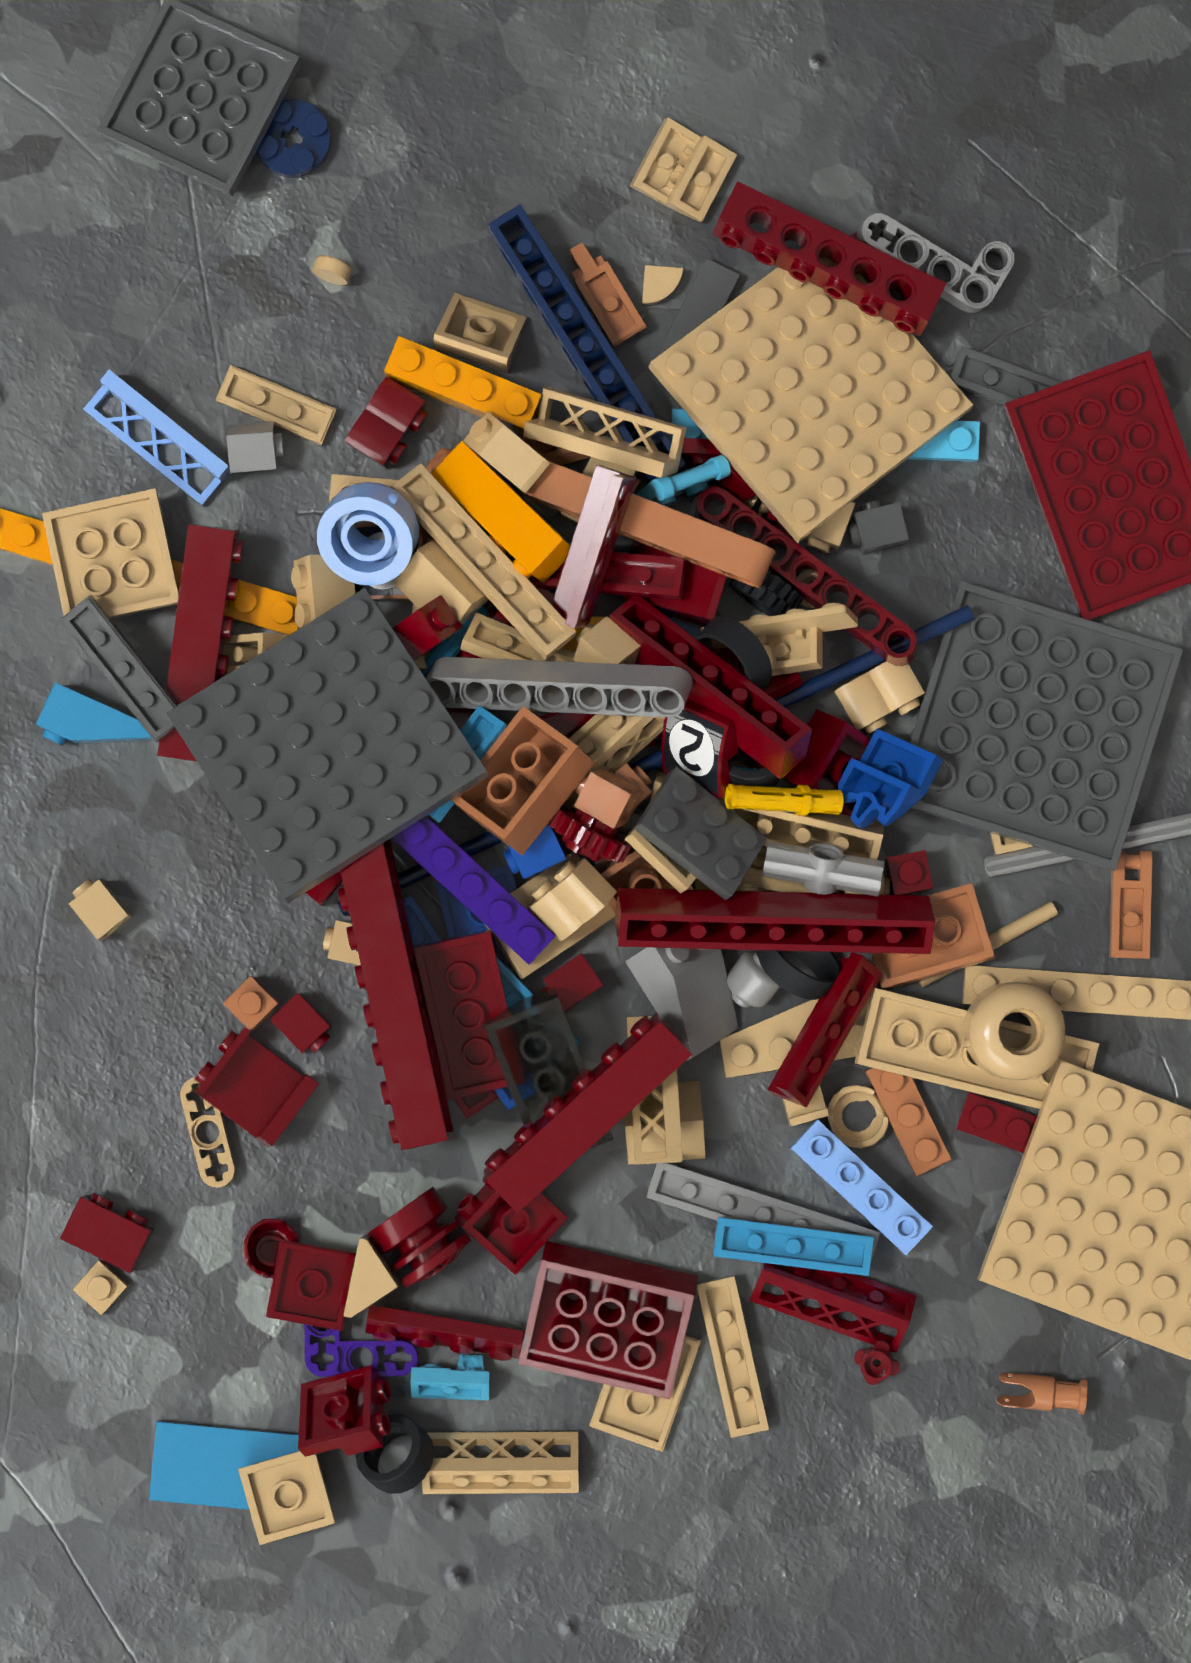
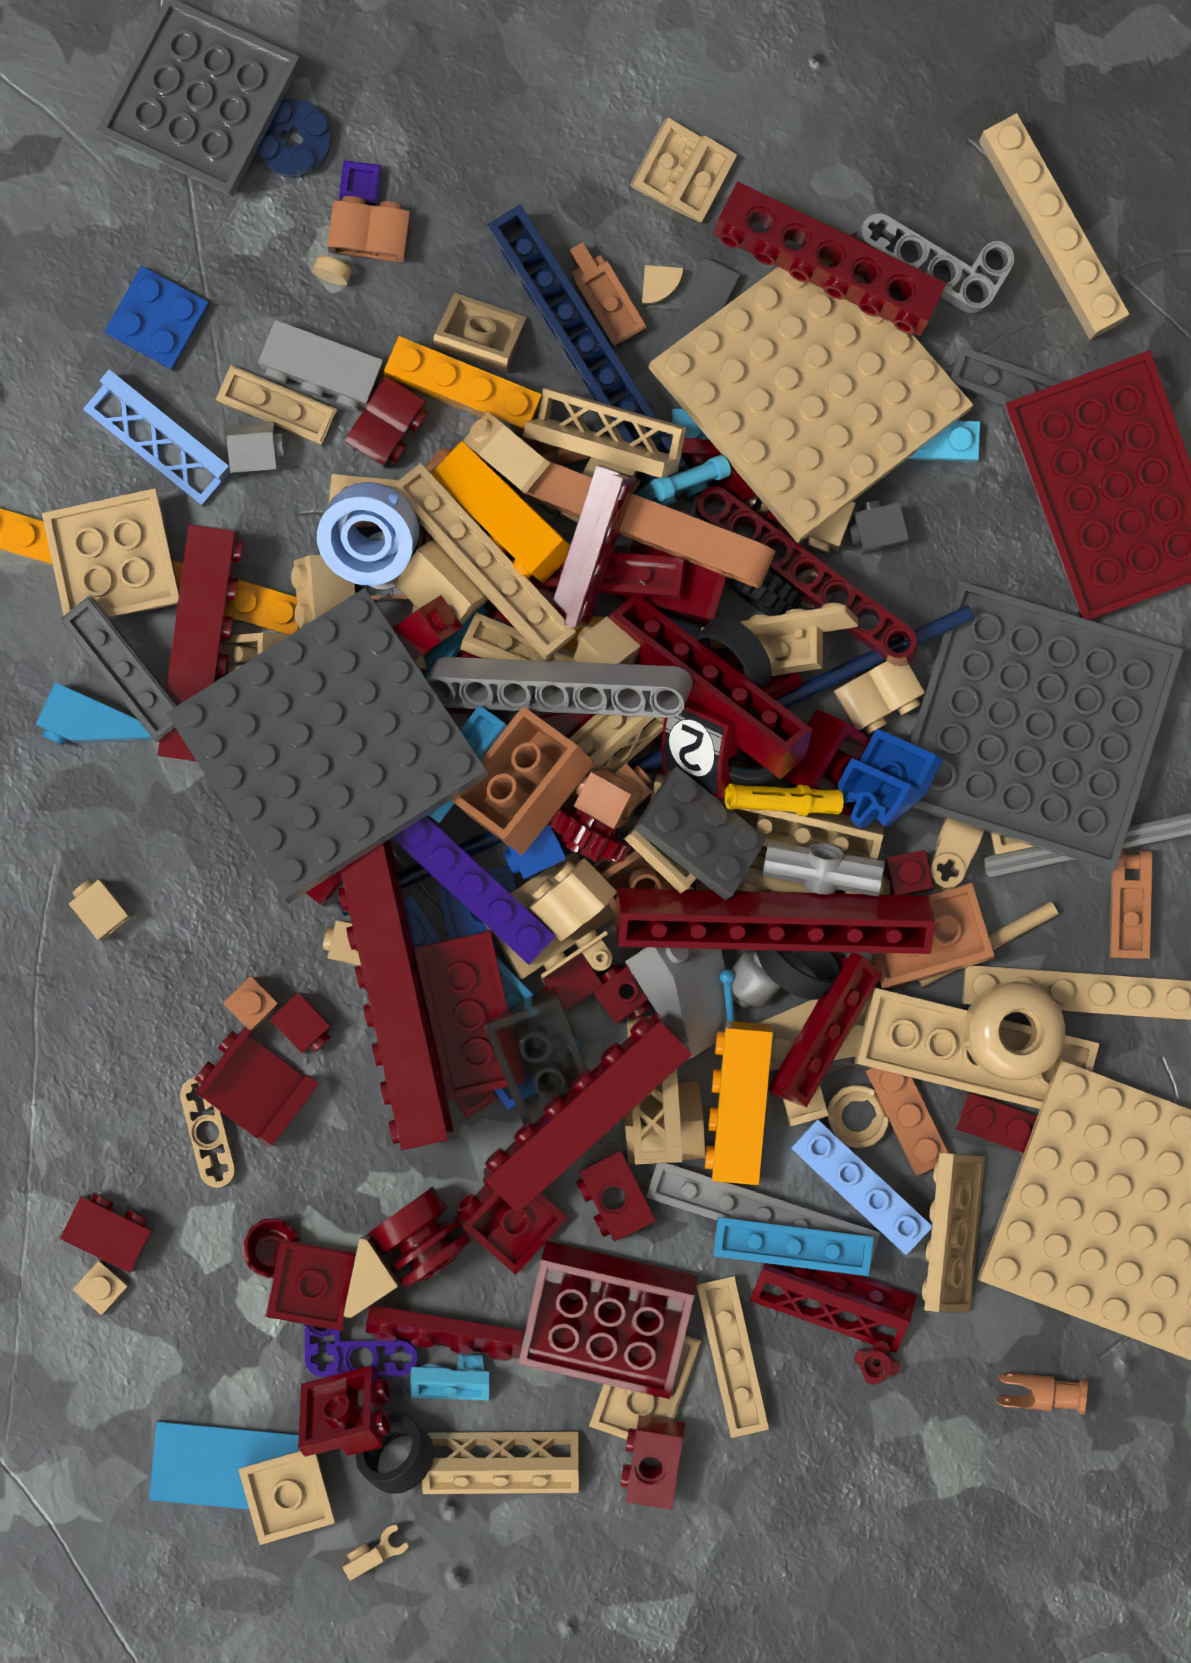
none -> blue plate [104,265,210,371]
none -> light grey brick [258,319,385,411]
none -> nougat brick [327,196,410,262]
none -> dark purple tile [339,160,382,205]
none -> tan plate [342,1523,409,1581]
none -> tan hinge [541,929,612,979]
none -> dark red brick [576,1150,656,1242]
none -> dark red brick [593,963,652,1024]
none -> dark red brick [620,1415,685,1510]
none -> light orange brick [705,1021,773,1185]
none -> dark azure hinge [719,969,735,1021]
none -> tan plate [922,1153,985,1312]
none -> tan piece [929,818,984,891]
none -> tan brick [979,113,1129,341]

